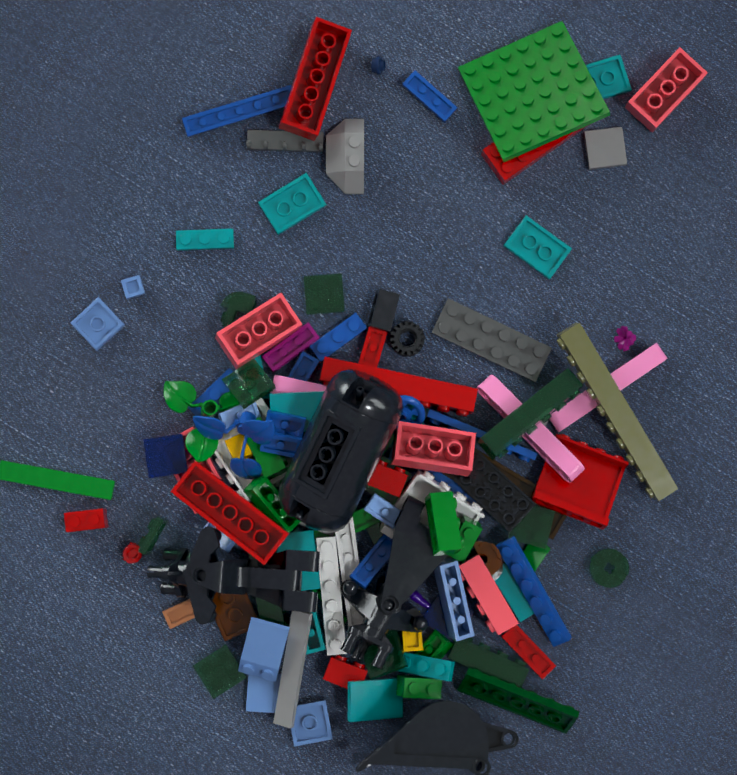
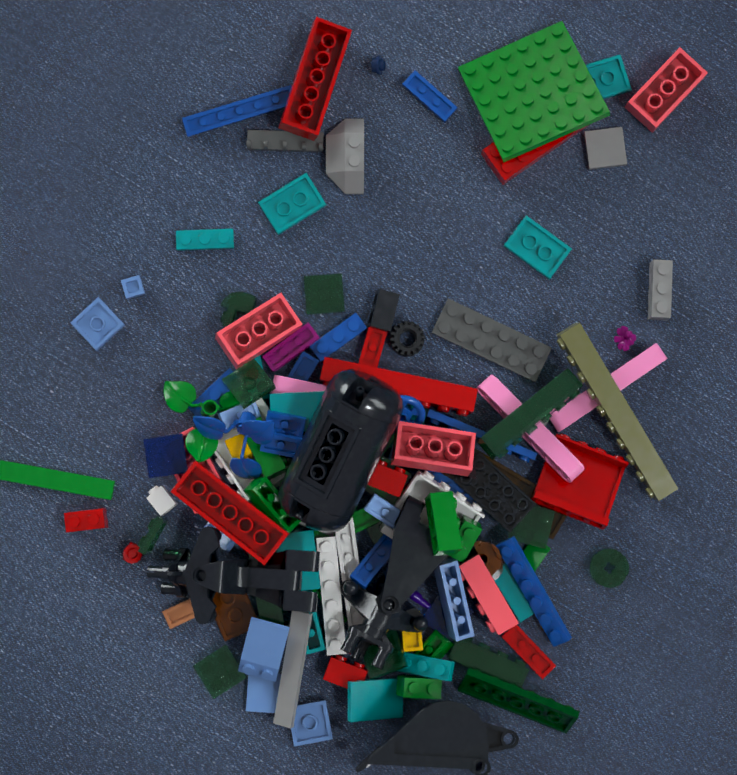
none -> white brick [147,485,178,516]
none -> light grey brick [648,260,673,321]

